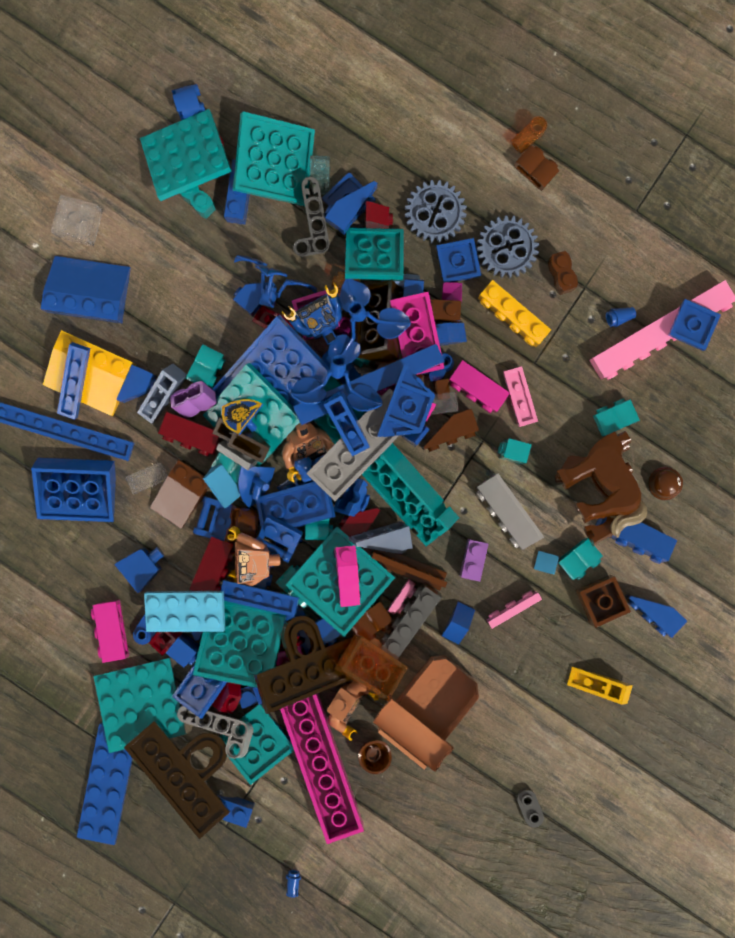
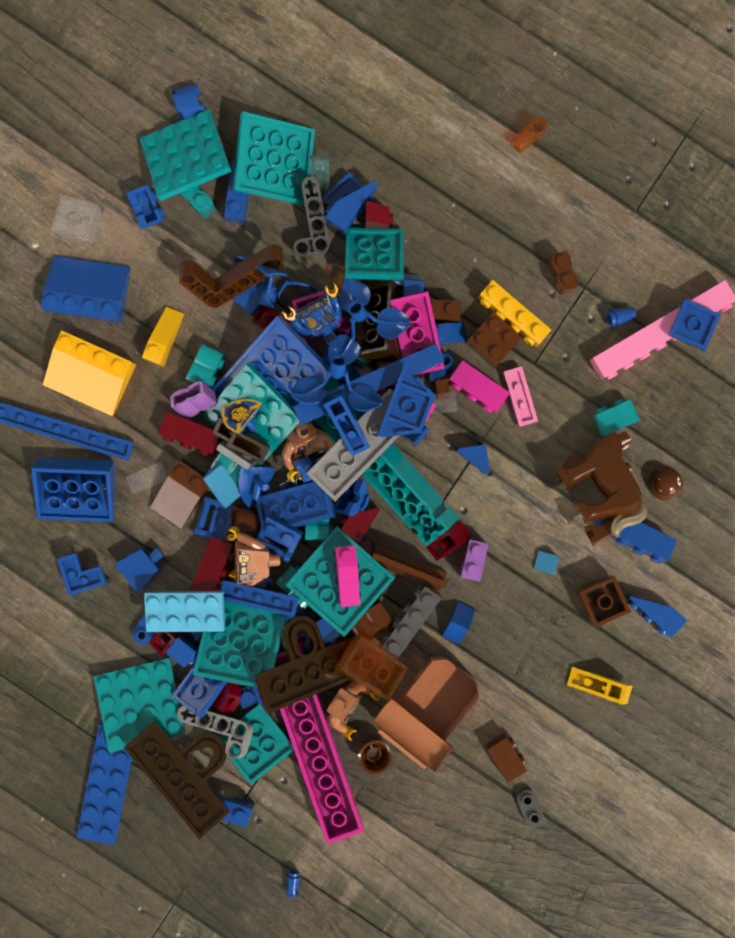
plate [57,342,91,420] -> none
dark pink brick [91,600,129,663] -> none
blue slope [116,365,156,403] -> none
sand blue slope [137,364,187,424] -> none
sand blue slope [349,521,413,554] -> none
bright pink plate [387,579,416,615] -> none
sand blue gear [405,180,467,243] -> none
reddish brown slope [423,408,479,452] -> none
blue plate [436,238,481,283] -> none
magenta slope [442,282,462,303] -> none
light grey slope [475,473,544,550] -> none
sand blue gear [476,215,539,279] -> none
bright pink plate [486,591,542,629] -> none
teal brick [497,438,532,464] -> none
reddish brown brick [514,145,559,191] -> none
teal brick [558,537,603,580] -> none
none -> blue panel [57,553,111,596]
none -> blue cylinder [126,185,166,230]
none -> yellow slope [142,307,184,367]
none -> reddish brown beam [179,244,284,308]
none -> dark red slope [426,520,472,561]
none -> blue slope [455,445,490,475]
none -> reddish brown brick [466,312,522,368]
none -> reddish brown brick [485,734,527,783]

